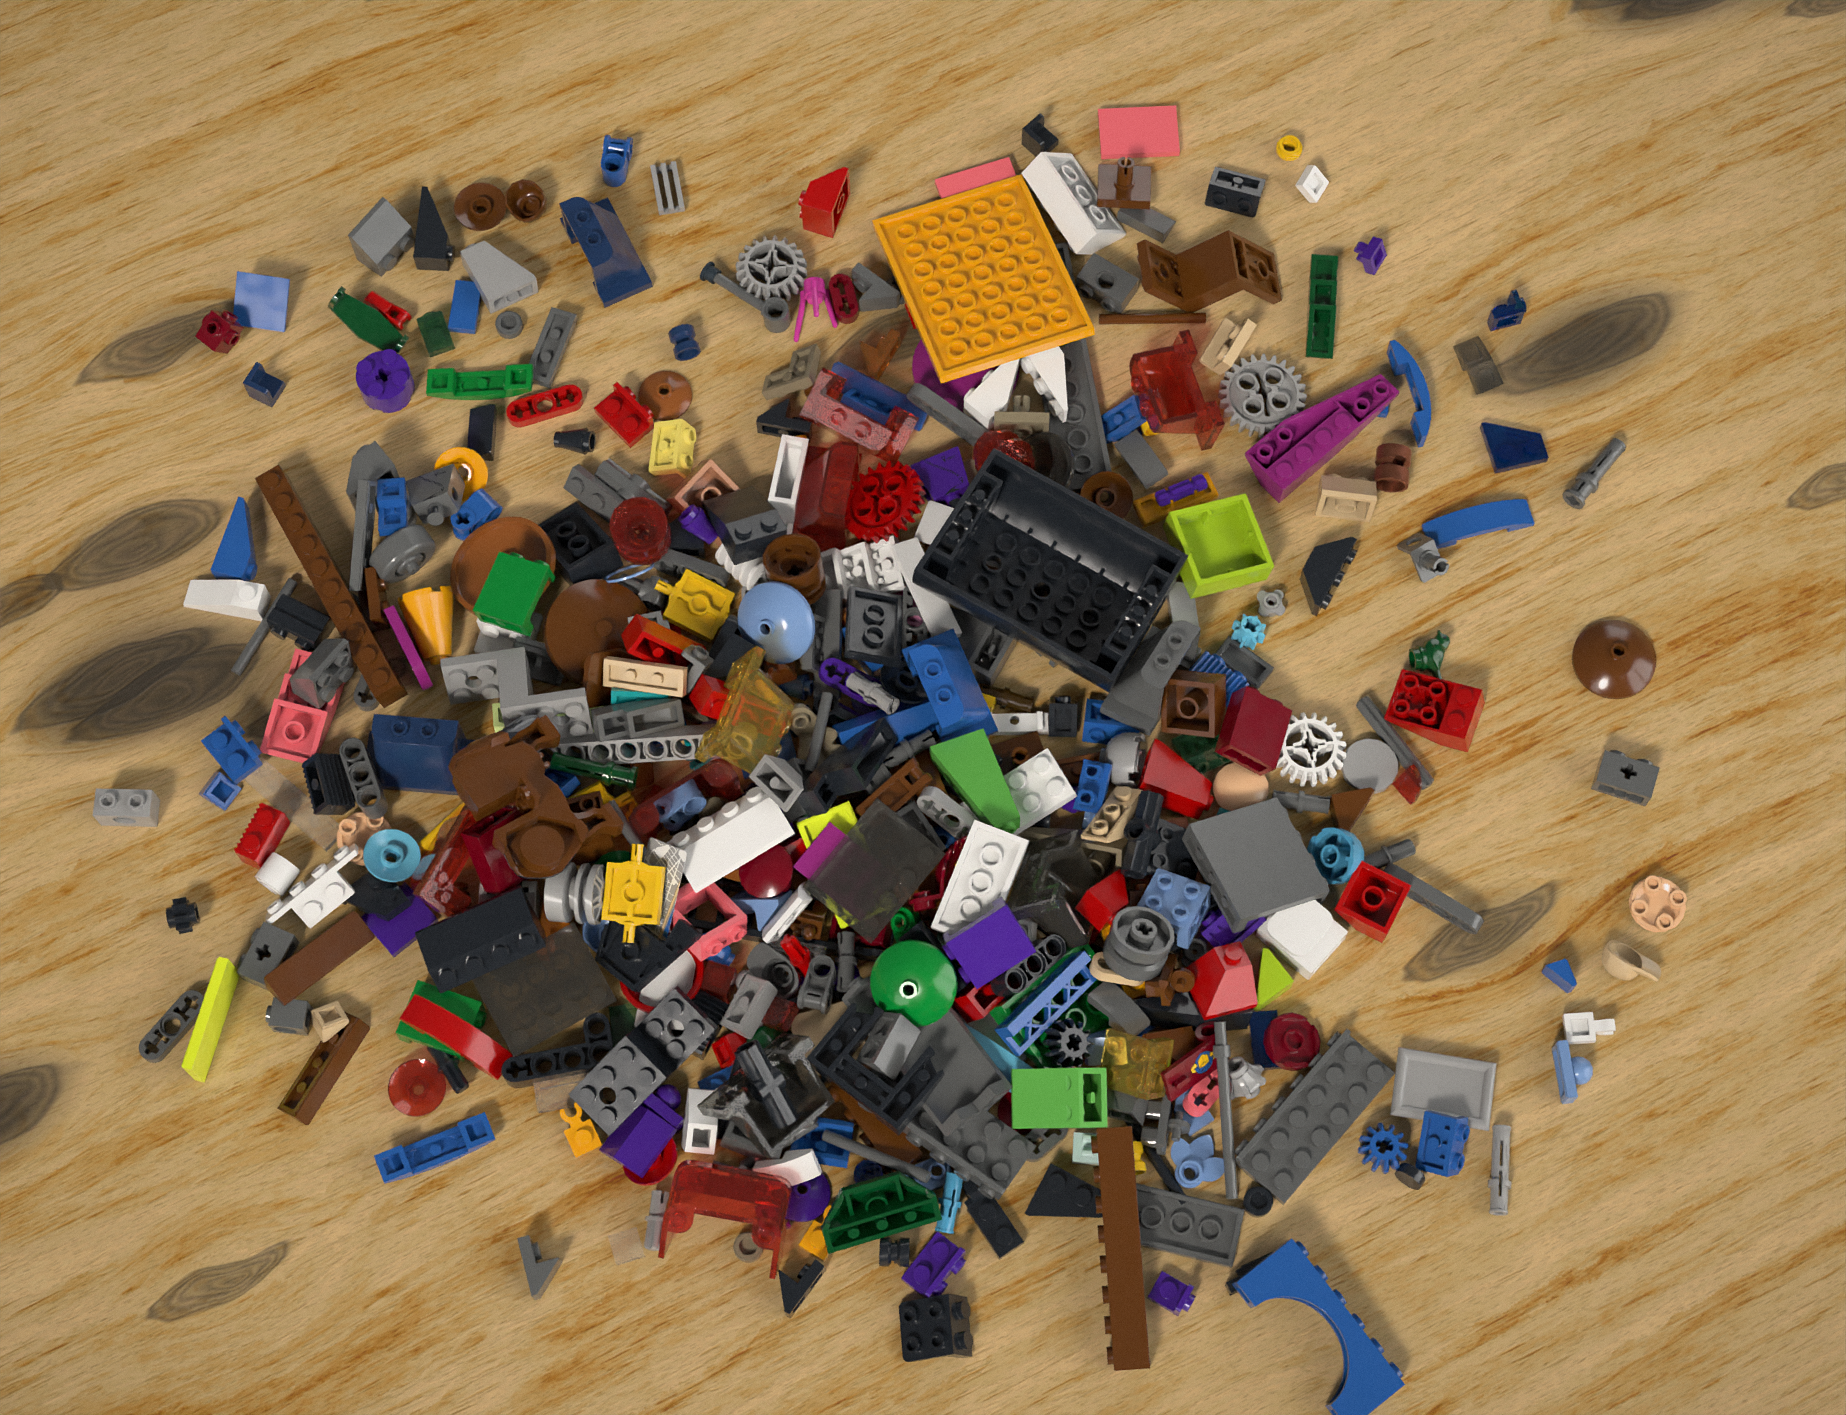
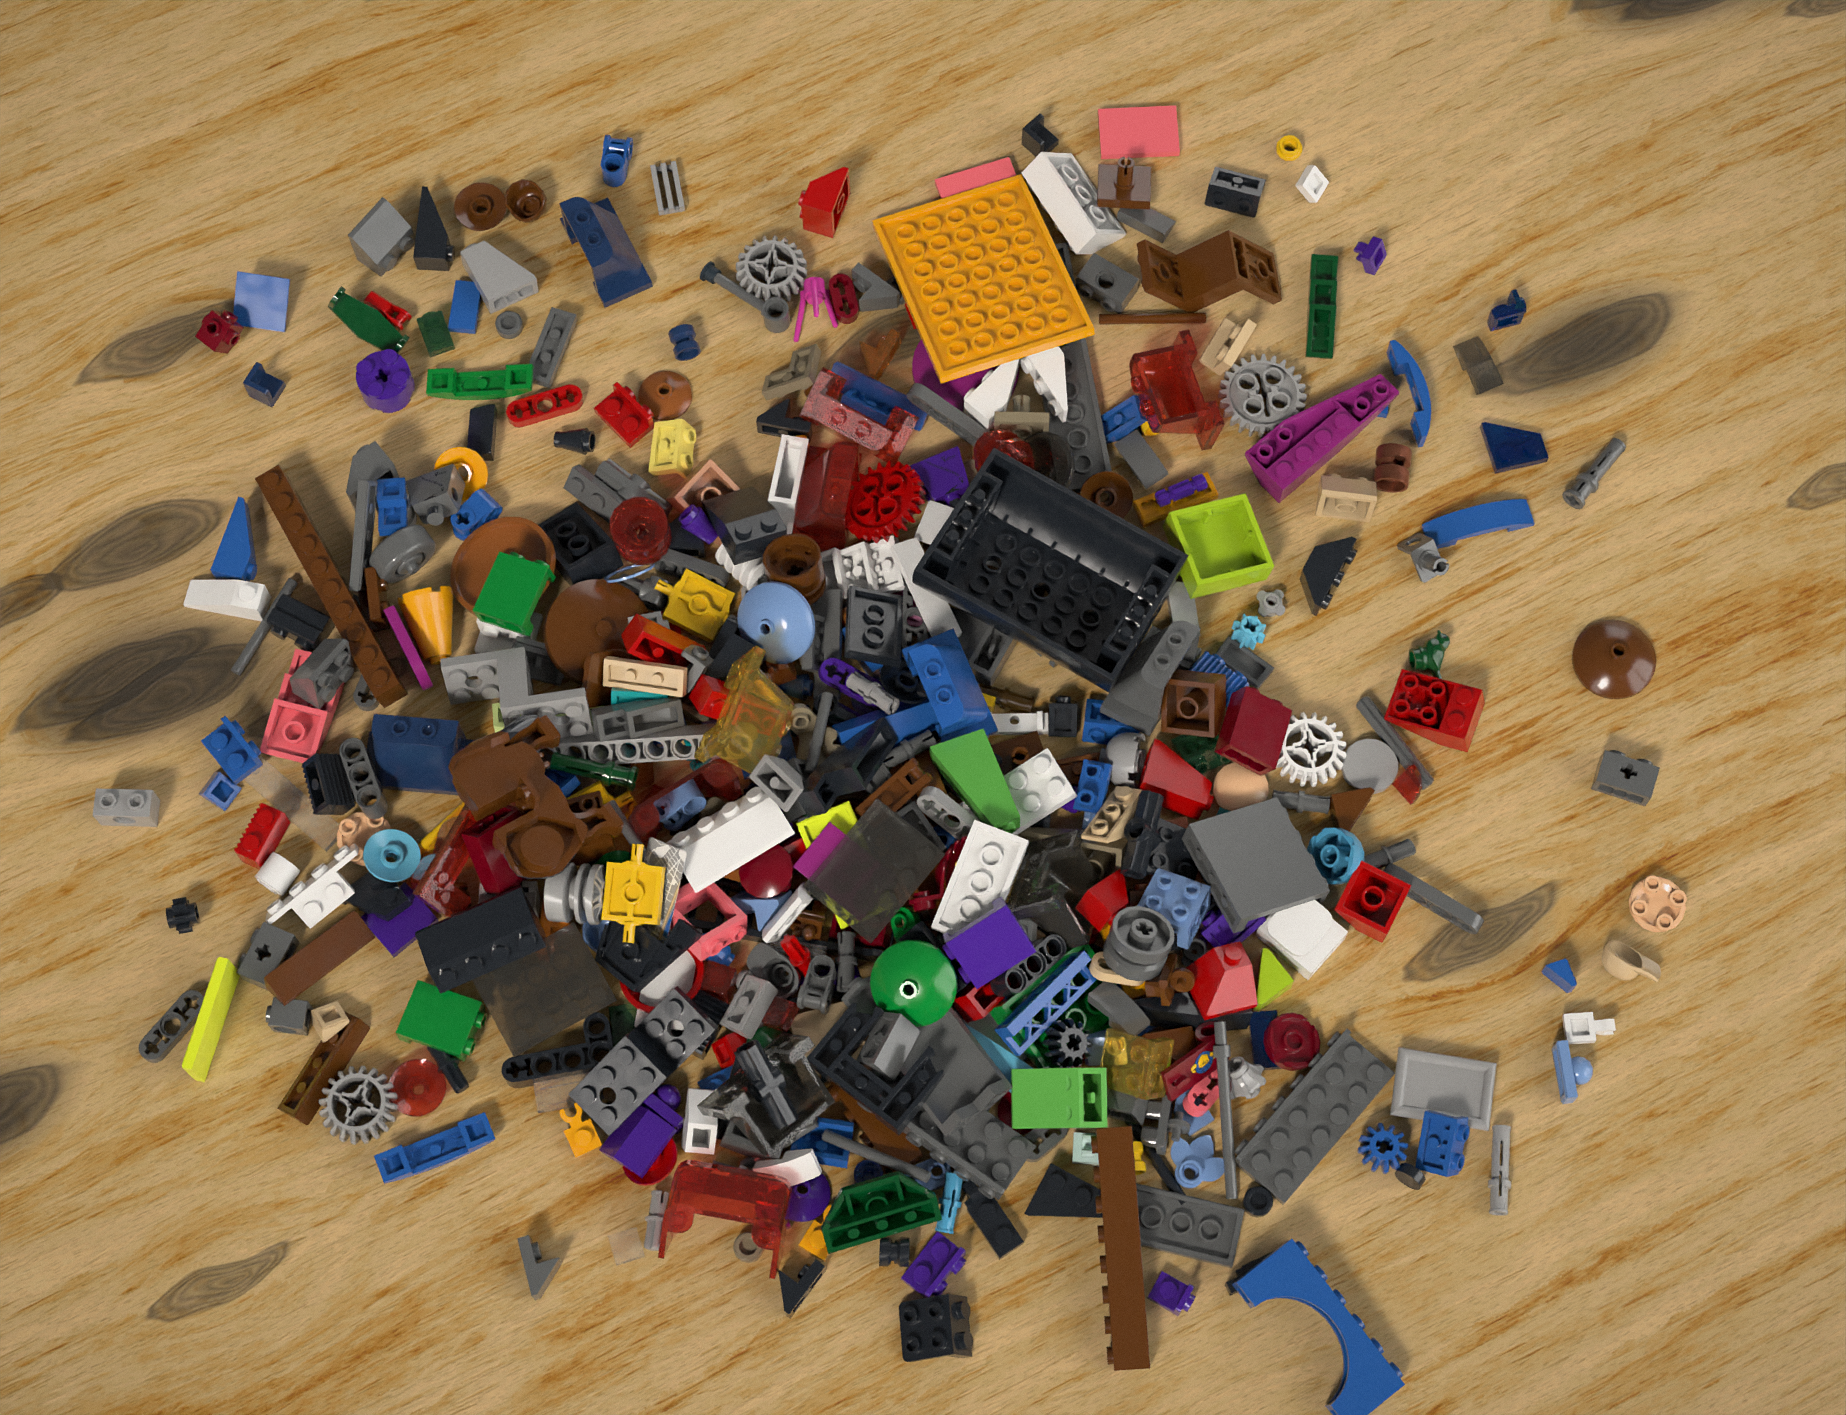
red slope [399,994,513,1081] -> none
none -> light grey gear [319,1065,399,1145]

